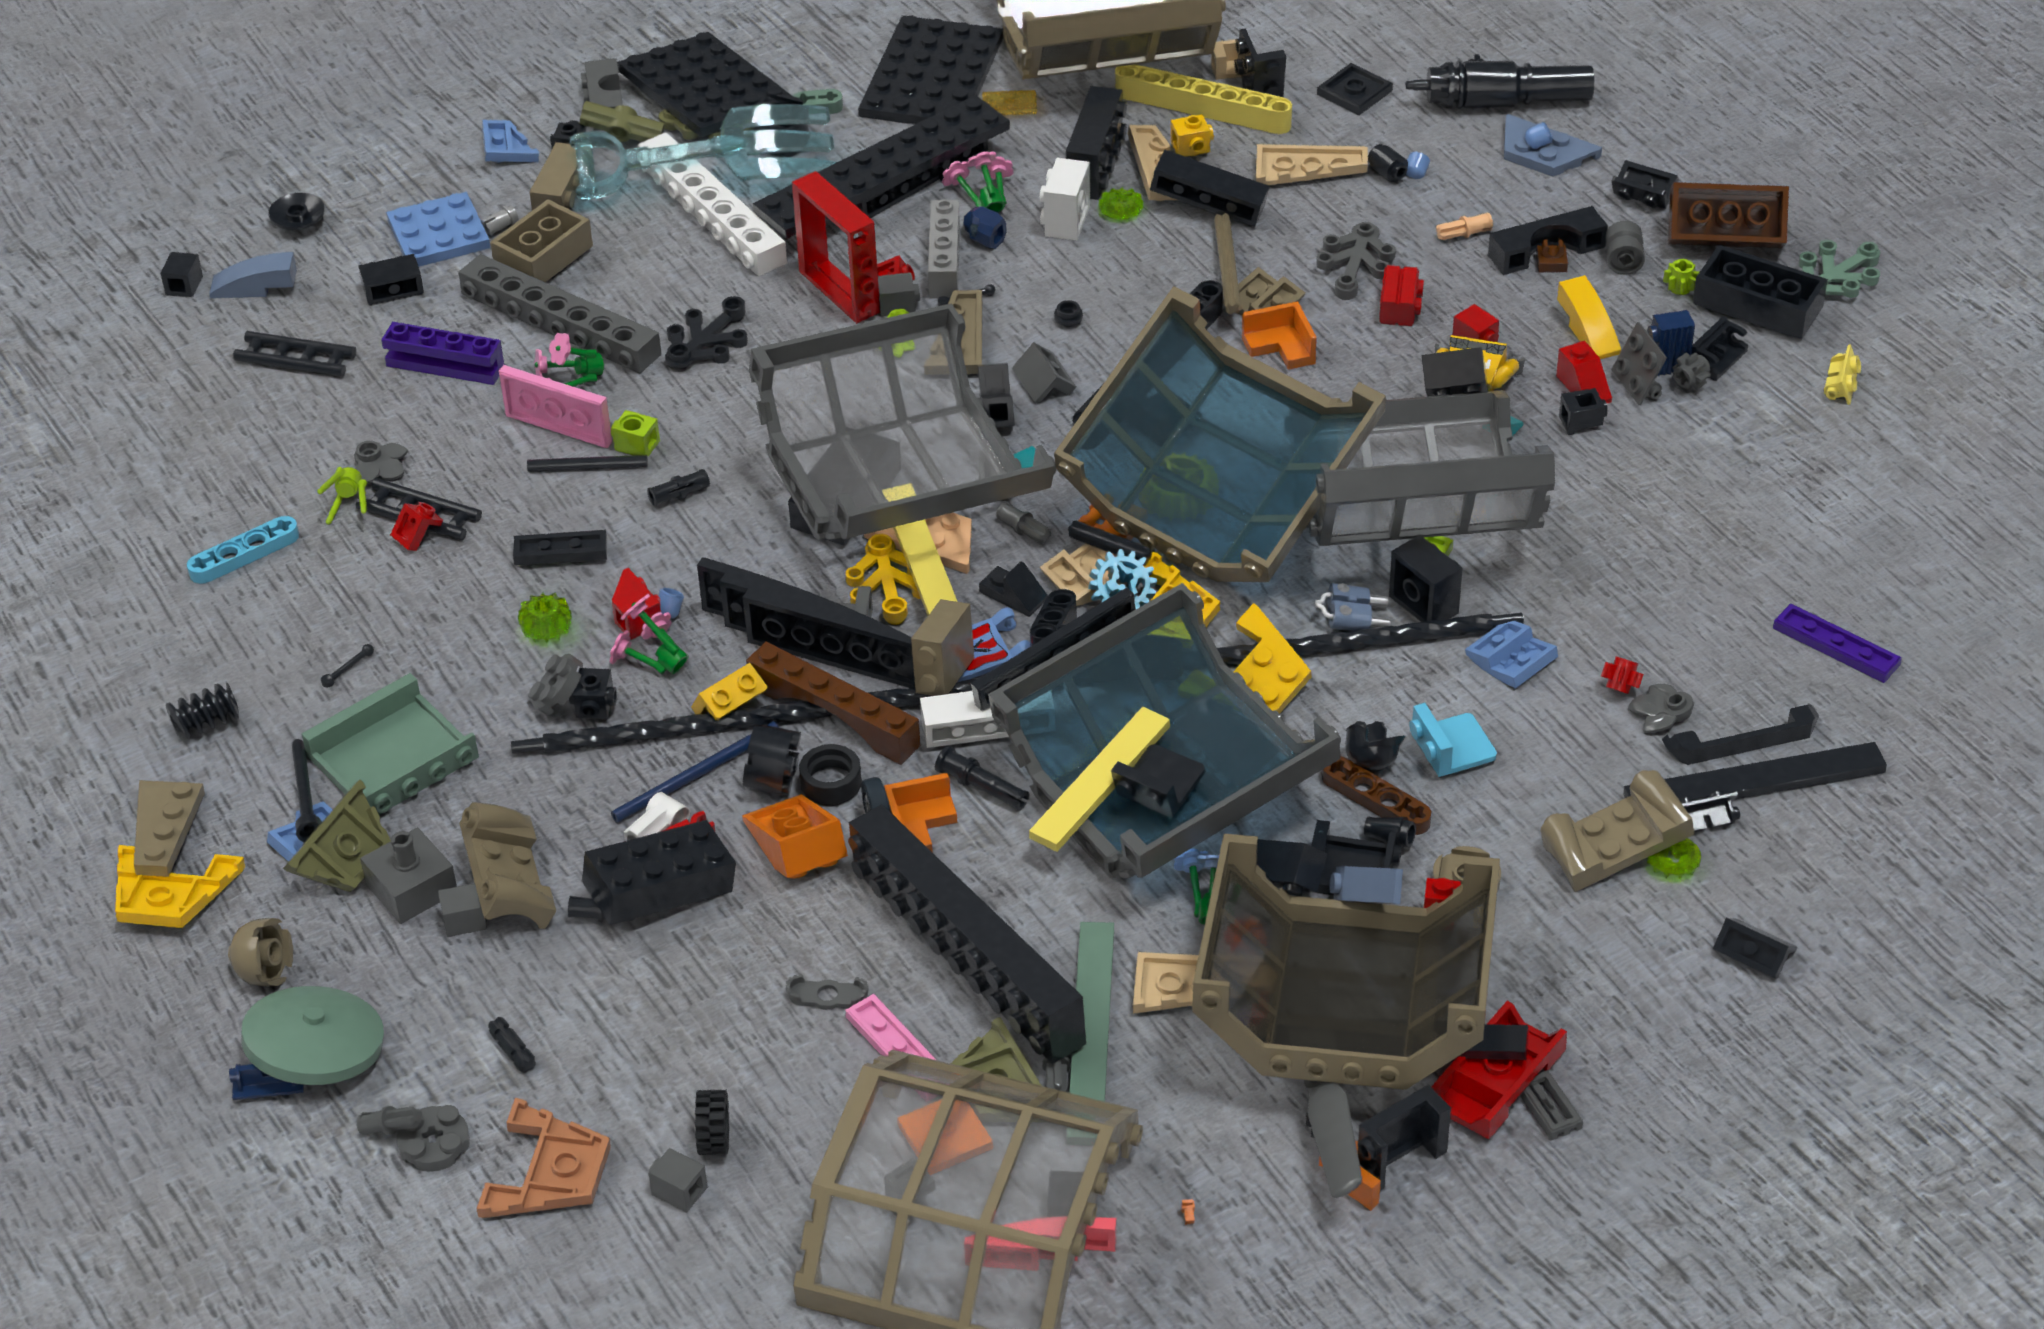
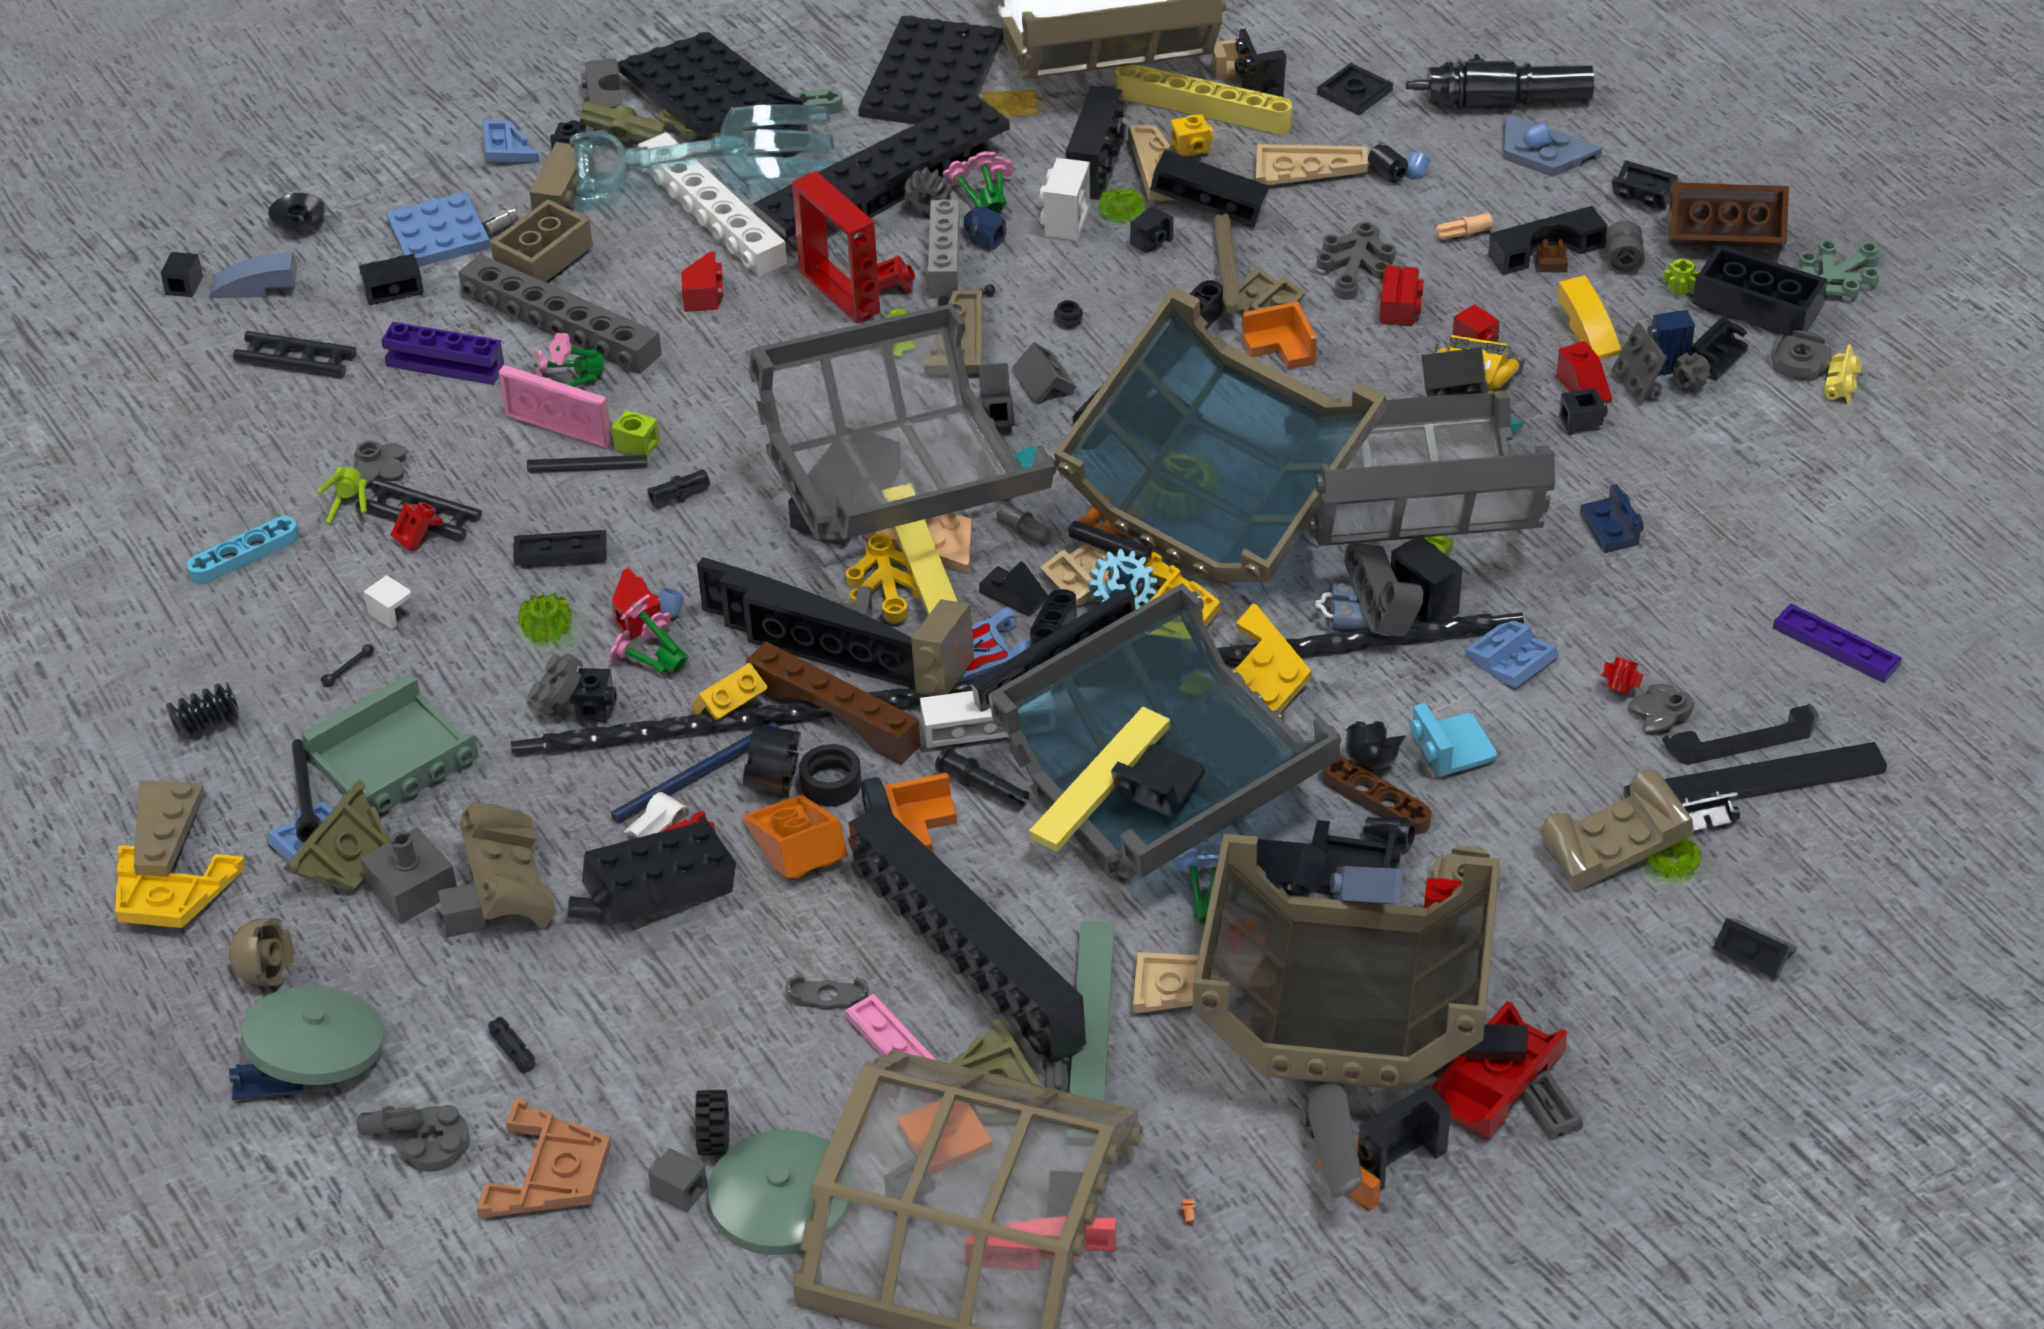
black plant [665,296,748,369] -> none
dark grey brick [878,273,920,316] -> none
none -> white panel [363,575,412,629]
none -> red slope [681,251,724,312]
none -> sand green dish [708,1130,853,1255]
none -> dark grey gear [904,167,952,217]
none -> black brick [1130,206,1174,253]
none -> dark grey beam [1344,543,1423,637]
none -> dark blue bracket [1580,484,1644,553]
none -> dark grey plate [1771,330,1832,381]

